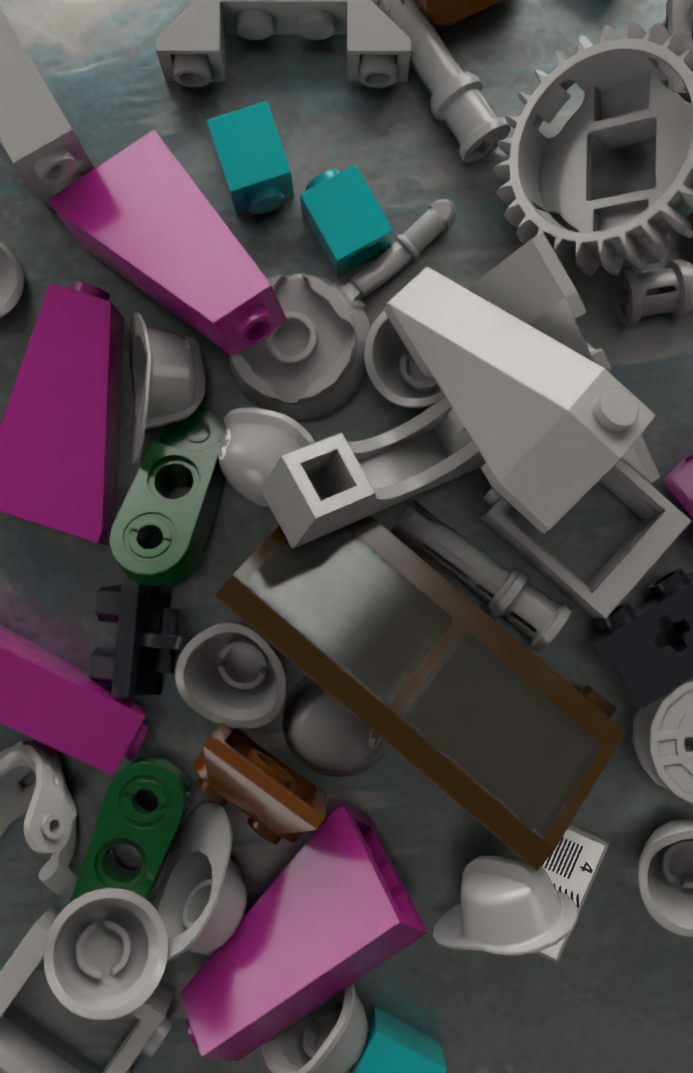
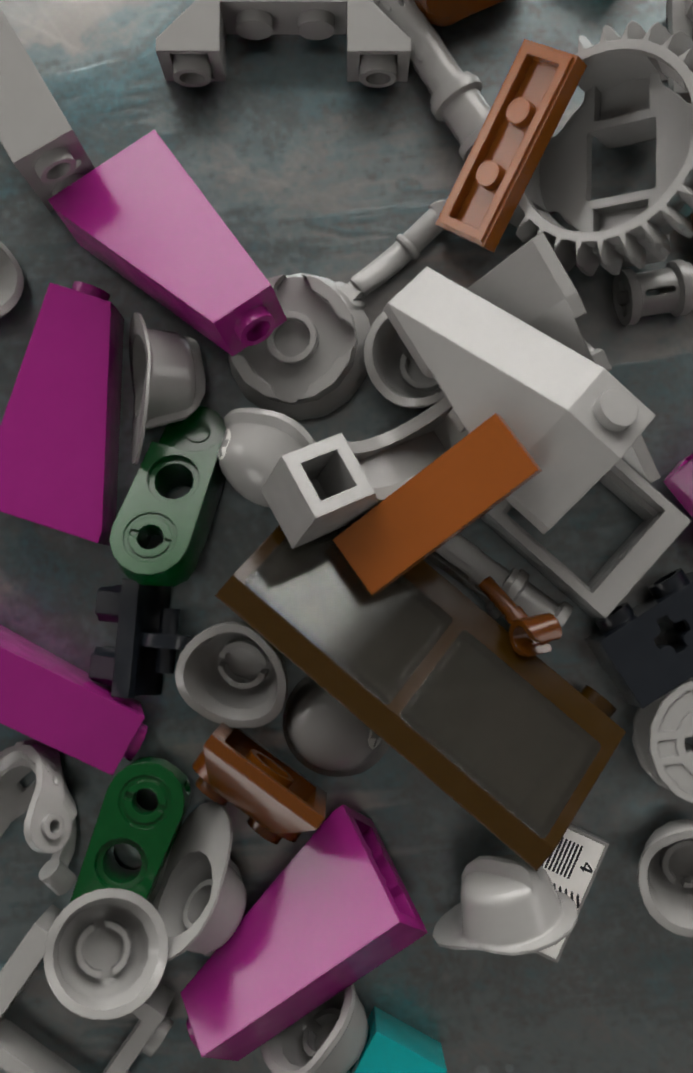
teal brick [206,101,294,214] -> none
teal brick [300,164,393,279] -> none
none -> dark orange tile [333,413,542,595]
none -> dark orange tile [435,39,587,253]
none -> reddish brown hand [479,576,562,657]

